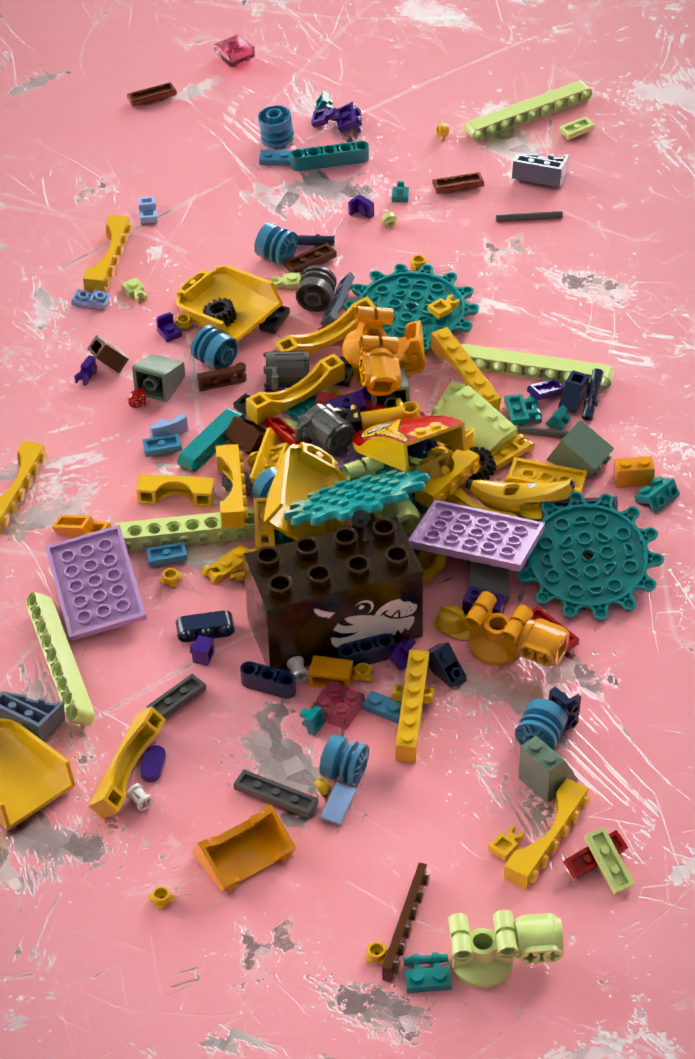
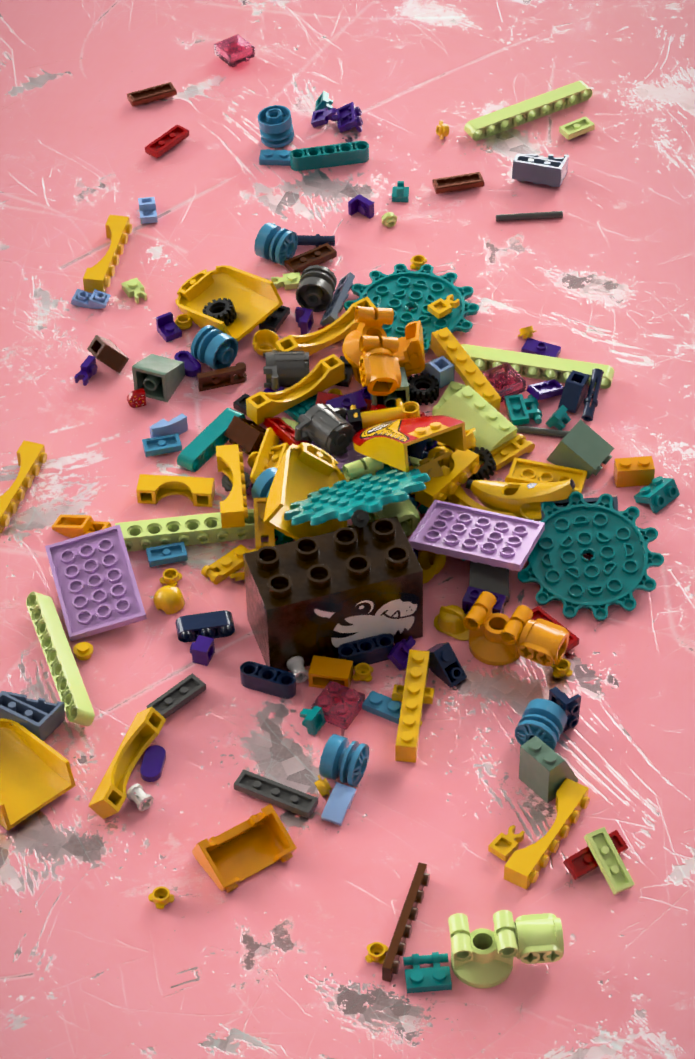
none -> yellow plate [73,642,94,661]
none -> red plate [145,124,190,158]
none -> yellow hair [153,585,185,615]
none -> dark purple tile [174,351,201,377]
none -> yellow hair [252,329,279,356]
none -> dark purple bracket [295,307,314,335]
none -> black tyre [408,373,439,405]
none -> light blue slope [421,356,454,389]
none -> clear pink brick [482,362,526,402]
none -> yellow plate [518,326,537,339]
none -> dark purple plate [521,338,561,358]
none -> yellow plate [551,658,573,678]

